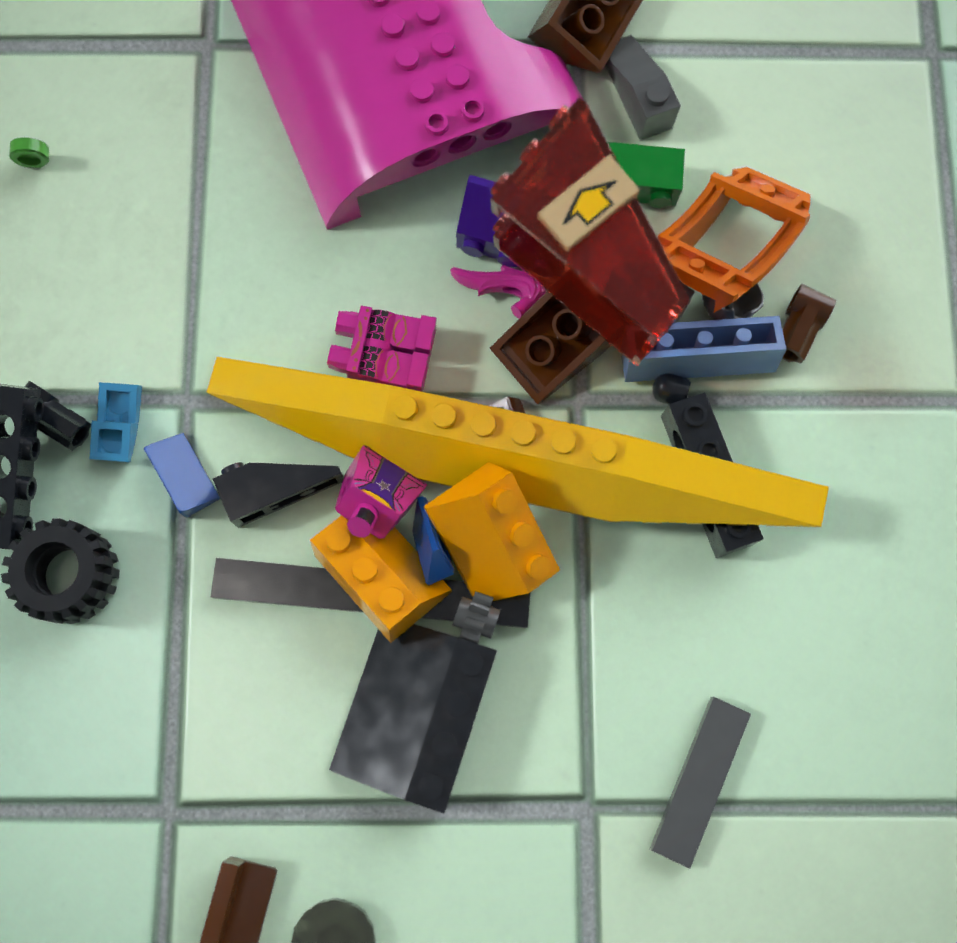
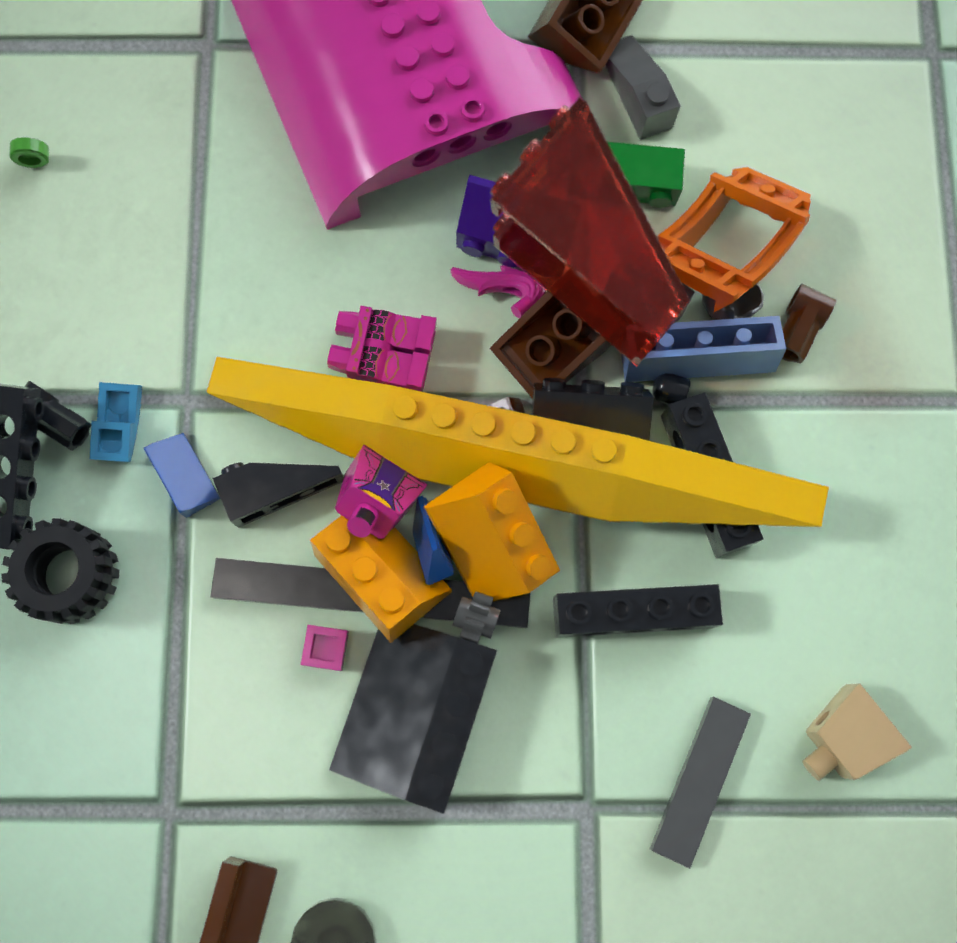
tan tile [538,155,639,252] -> none
none -> dark pink plate [301,625,349,671]
none -> black brick [532,378,654,441]
none -> black brick [553,584,723,638]
none -> tan torso [802,683,912,781]

